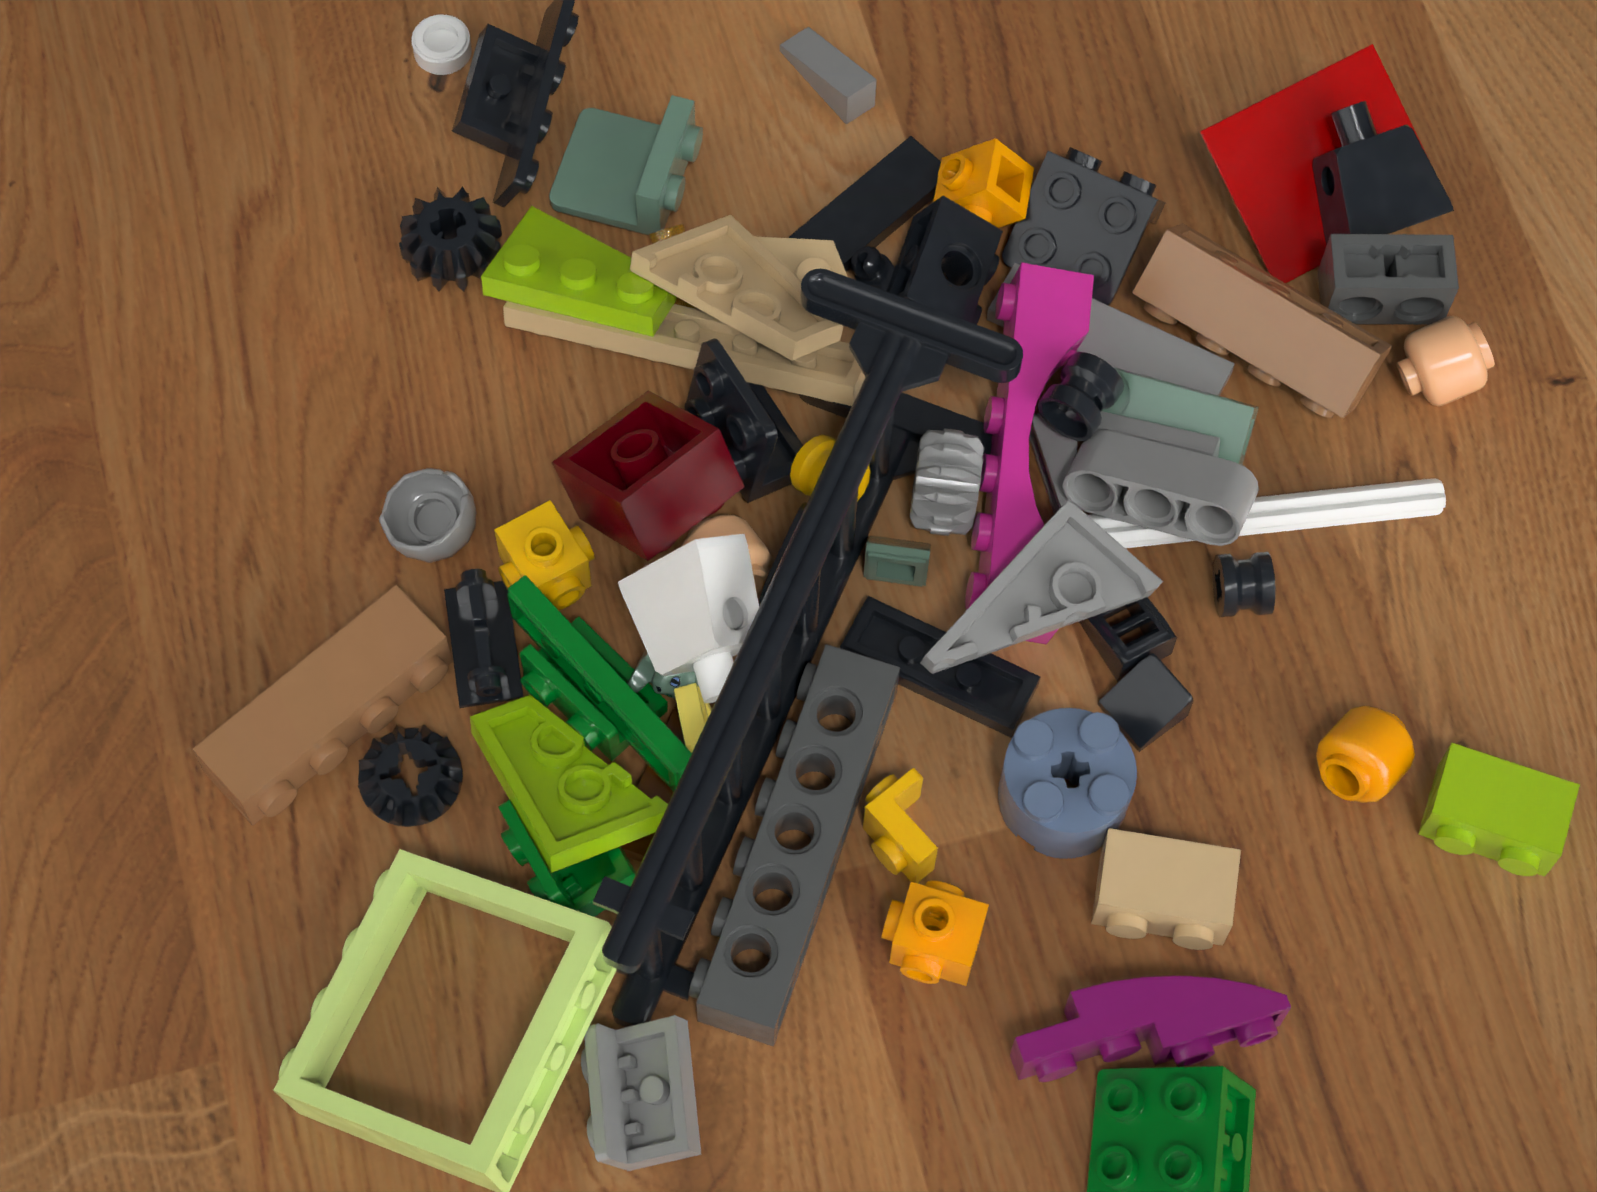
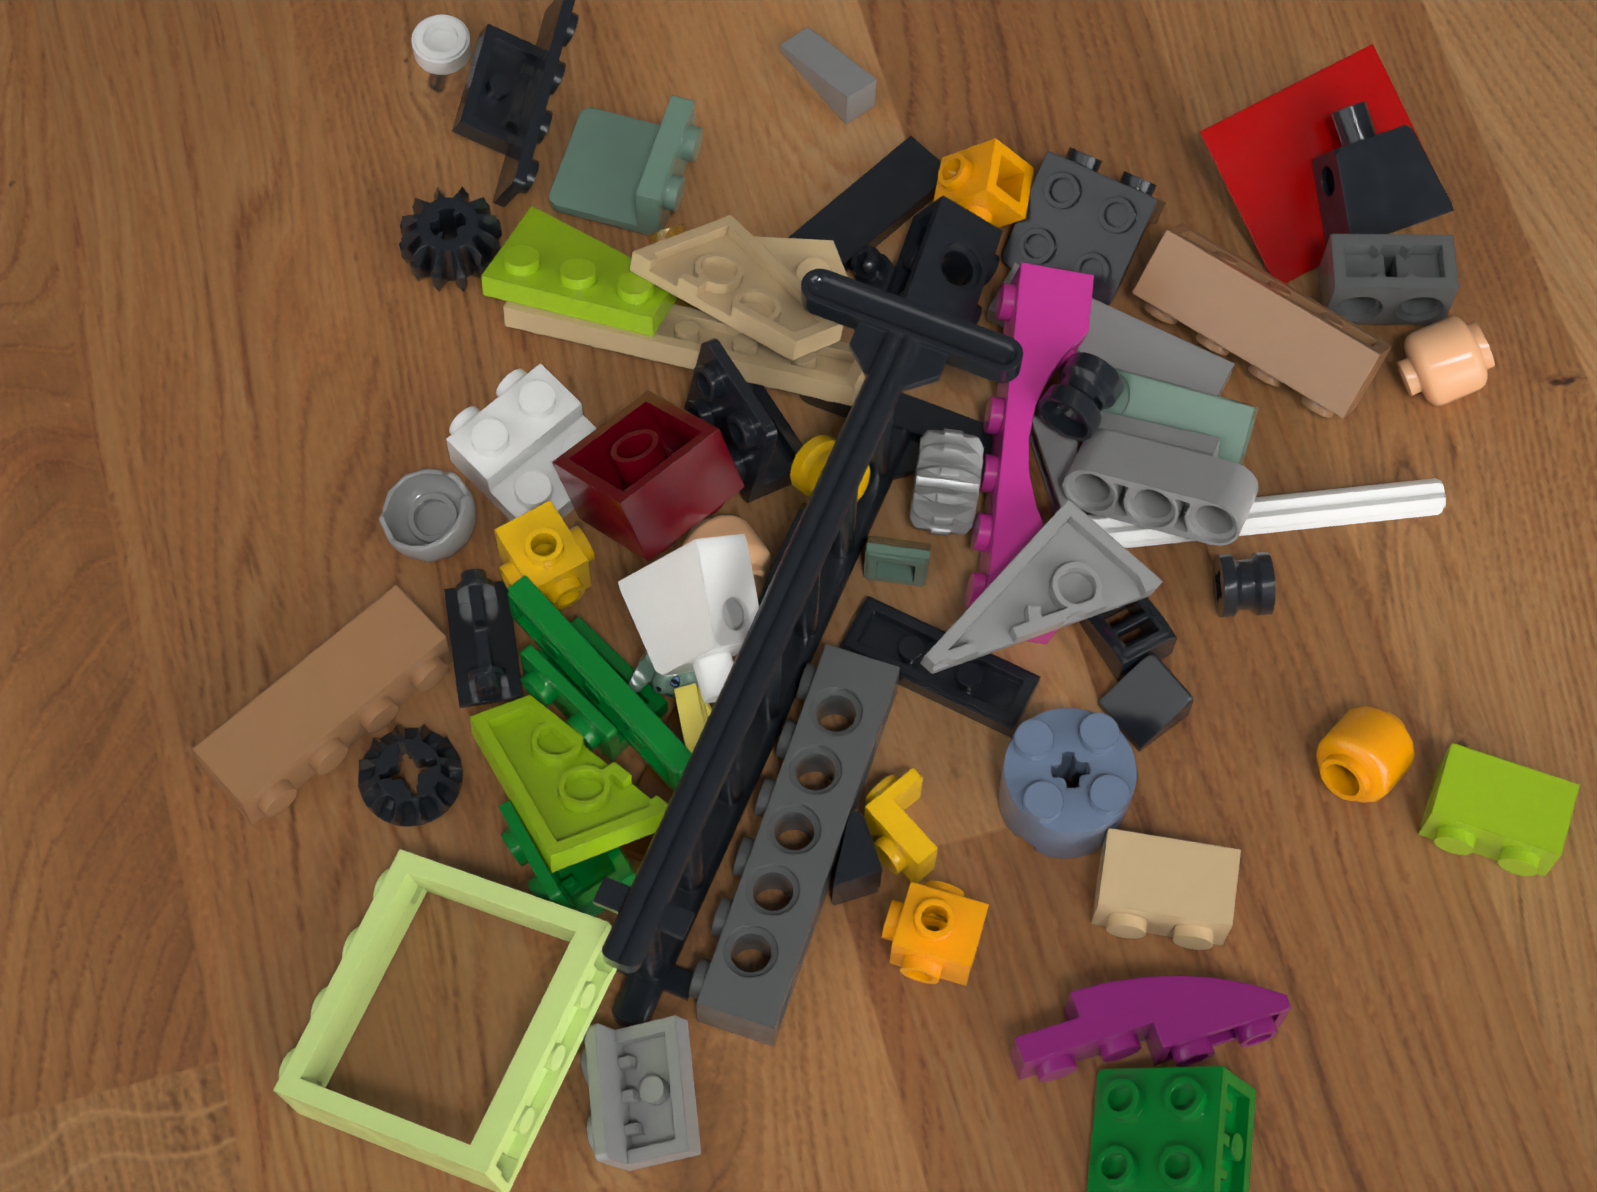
none -> white plate [446,363,597,521]
none -> black slope [832,811,882,905]

